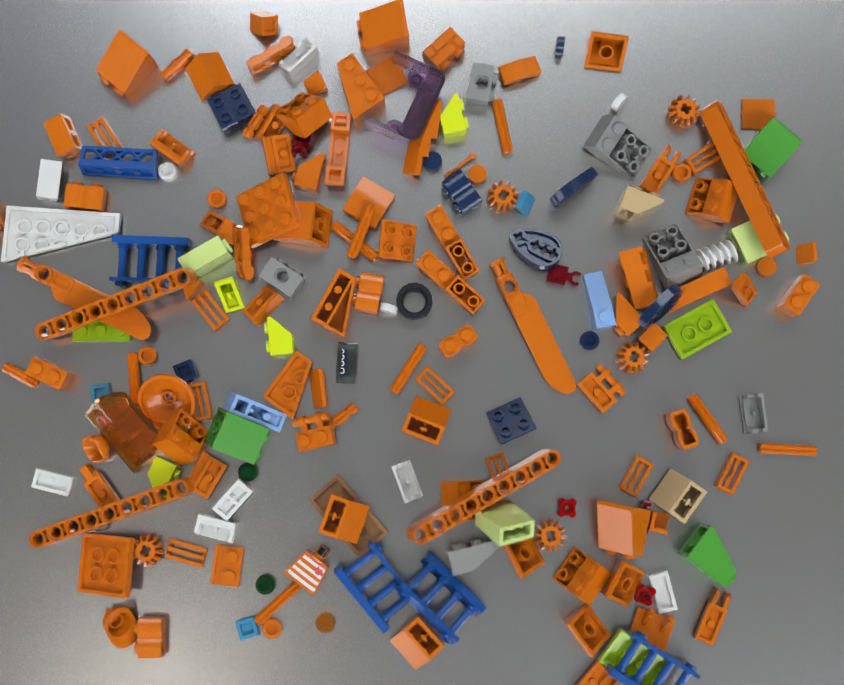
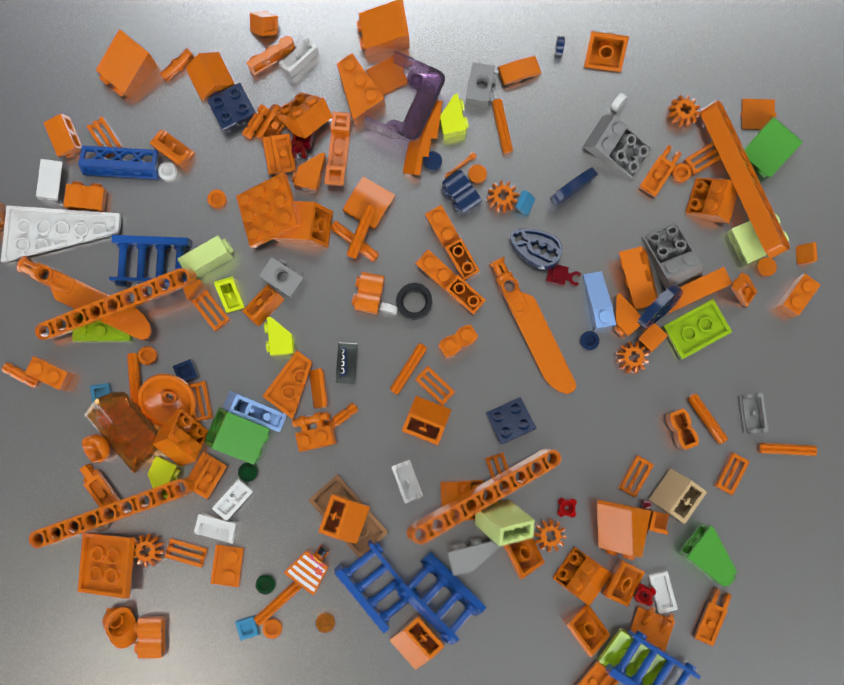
white tile [31,468,75,497] -> none
orange slope [199,210,236,245] -> none
orange hinge [232,225,254,280] -> none
orange slope [303,70,328,96] -> none
orange wedge [310,268,356,338] -> none
orange hinge [378,219,417,263] -> none
orange brick [422,27,465,73] -> none
orange plate [577,363,626,413] -> none
tan slope [613,185,664,221] -> none
white piece [695,240,738,271] -> none

